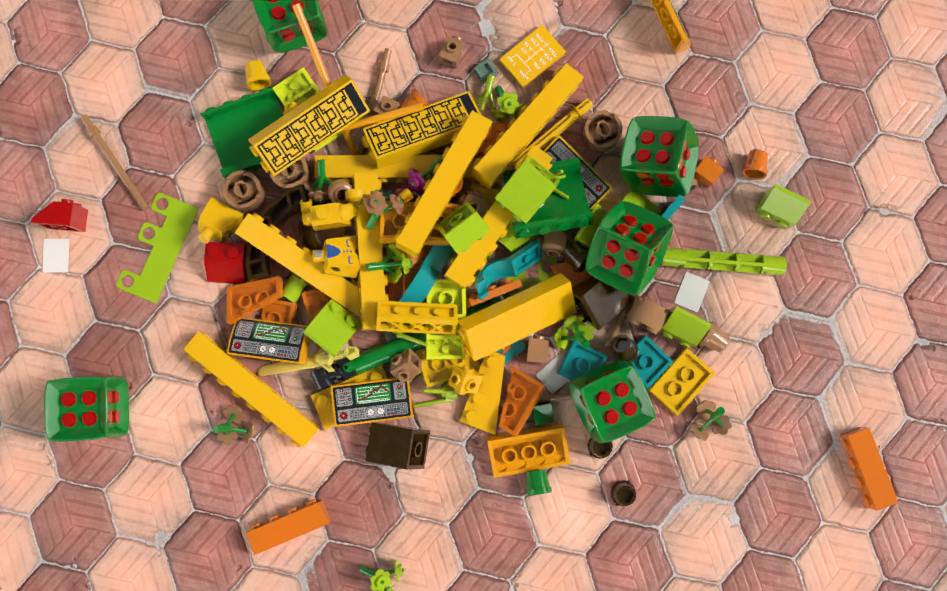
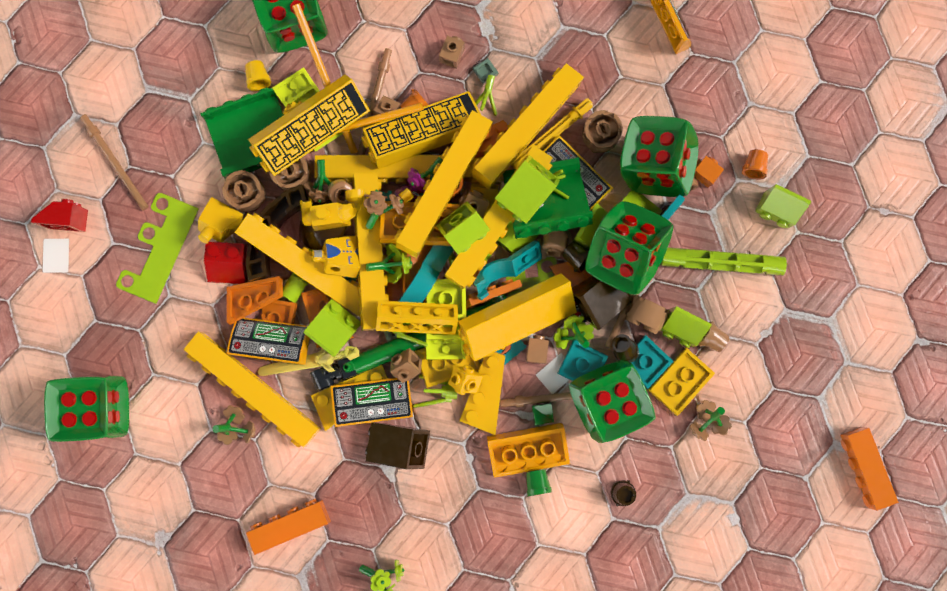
lime plant [490,86,527,121] -> none
yellow tile [499,25,566,89] -> none
orange wing [499,367,546,437] -> none
dark brown piece [587,437,613,459] -> none
white sticker [674,272,710,312] -> none

